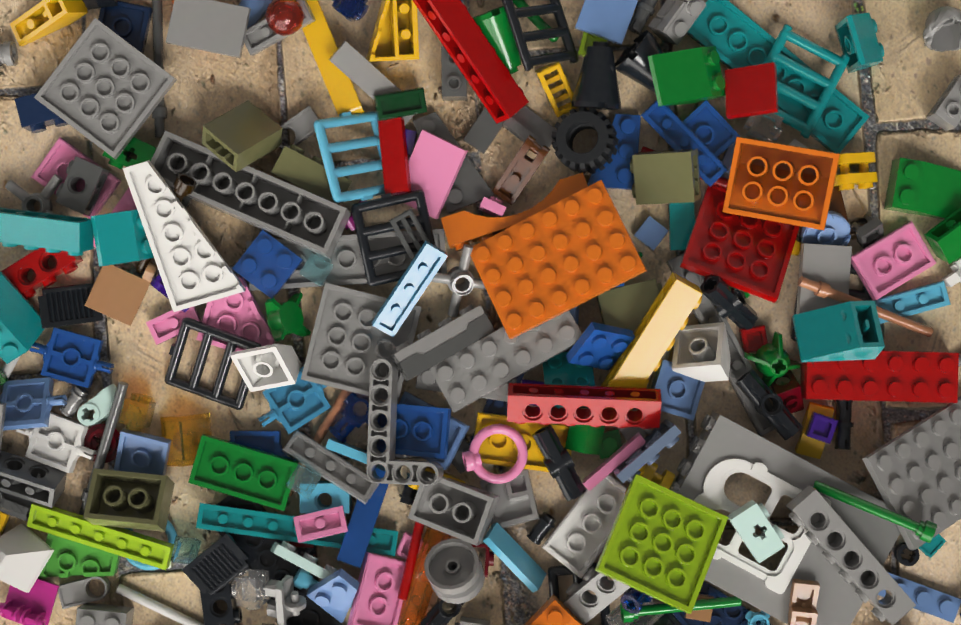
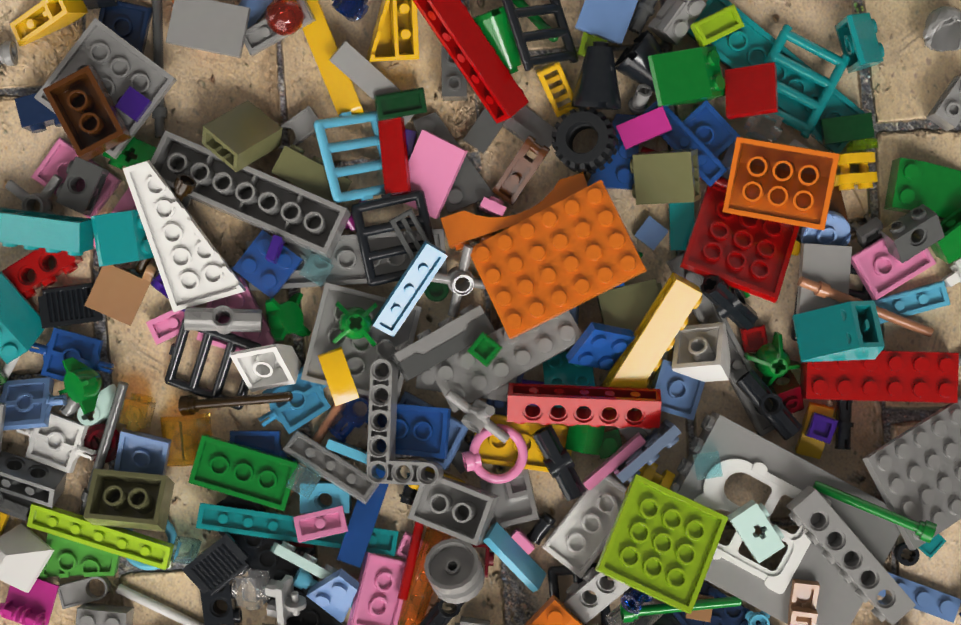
none -> reddish brown brick [43,65,132,161]
none -> green piece [58,357,102,414]
none -> dark purple tile [115,86,152,122]
none -> dark brown piece [178,392,293,416]
none -> light grey piece [184,305,263,334]
none -> dark purple tile [265,235,285,264]
none -> yellow slope [317,347,359,406]
none -> green piece [332,301,378,347]
none -> dark green tile [424,282,449,302]
none -> light grey bar [445,389,510,443]
none -> green tile [467,332,503,367]
none -> bright pink tile [511,528,535,555]
none -> dark pink tile [616,106,672,150]
none -> light grey pin [628,84,652,115]
none -> lime tile [690,4,744,47]
none -> clear light blue tile [693,451,723,480]
none -> dark green tile [820,113,875,145]
none -> clear neon green tile [846,138,878,153]
none -> dark grey brick [880,204,945,263]

